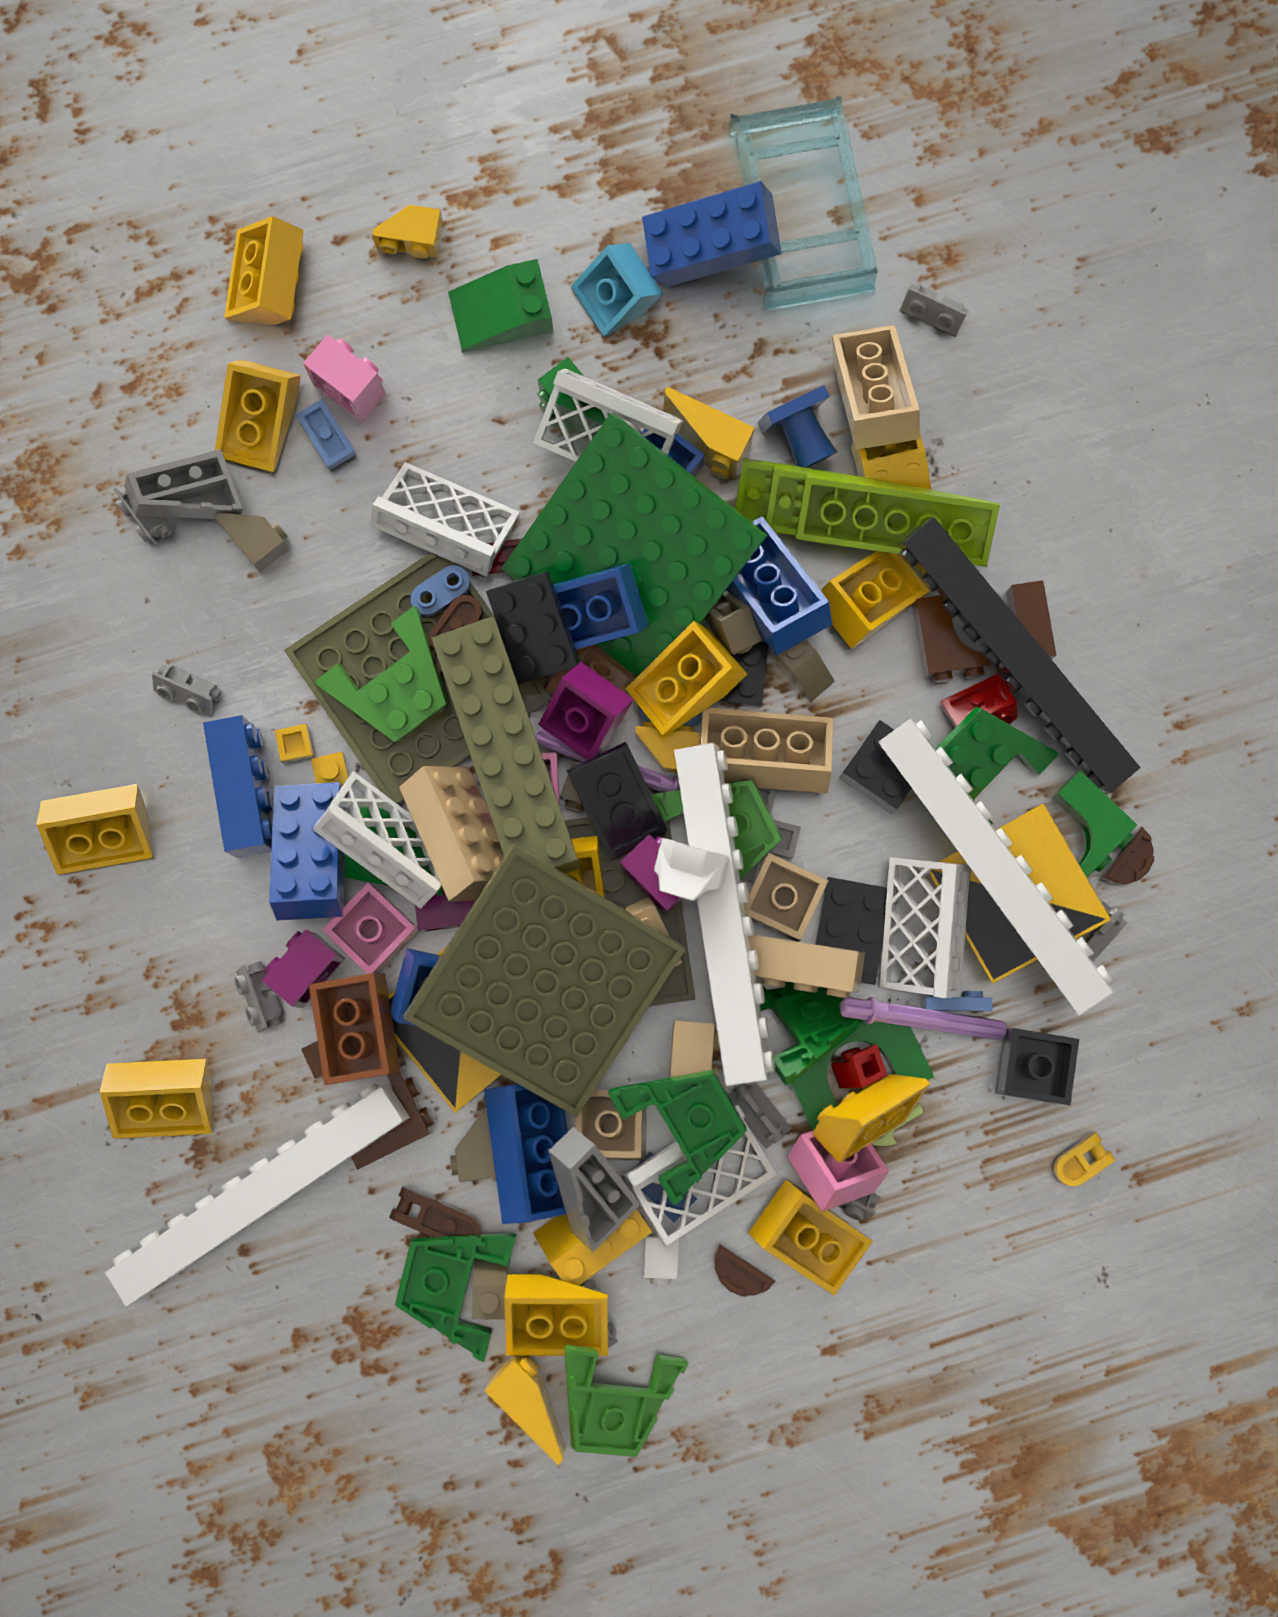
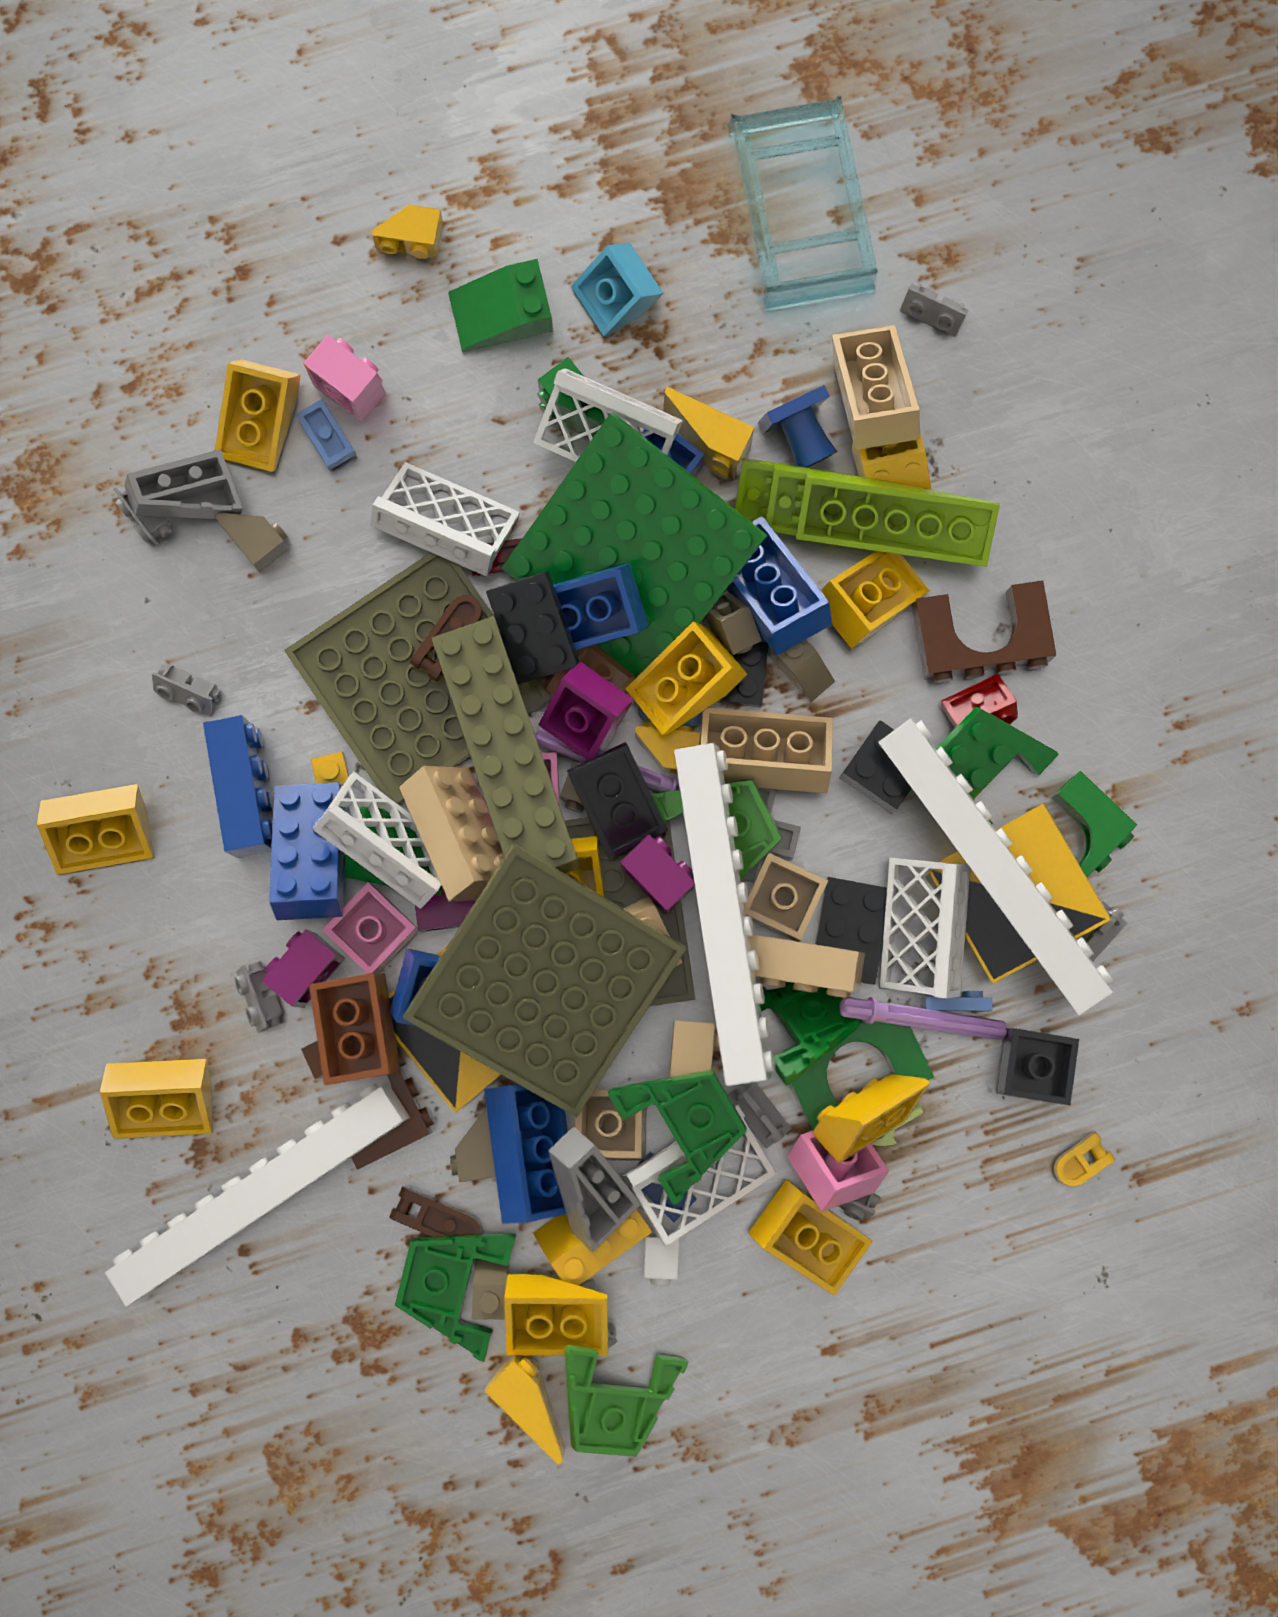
yellow slope [224,216,304,325] -> none
yellow plate [274,724,314,763] -> none
bright green wing [315,606,449,742] -> none
medium blue plate [411,565,471,617] -> none
blue brick [642,181,782,288] -> none
white slope [654,838,729,901] -> none
reddish brown plate [714,1243,776,1296] -> none
red brick [831,1044,888,1088] -> none
black brick [898,517,1141,793] -> none
reddish brown plate [1101,826,1155,885] -> none

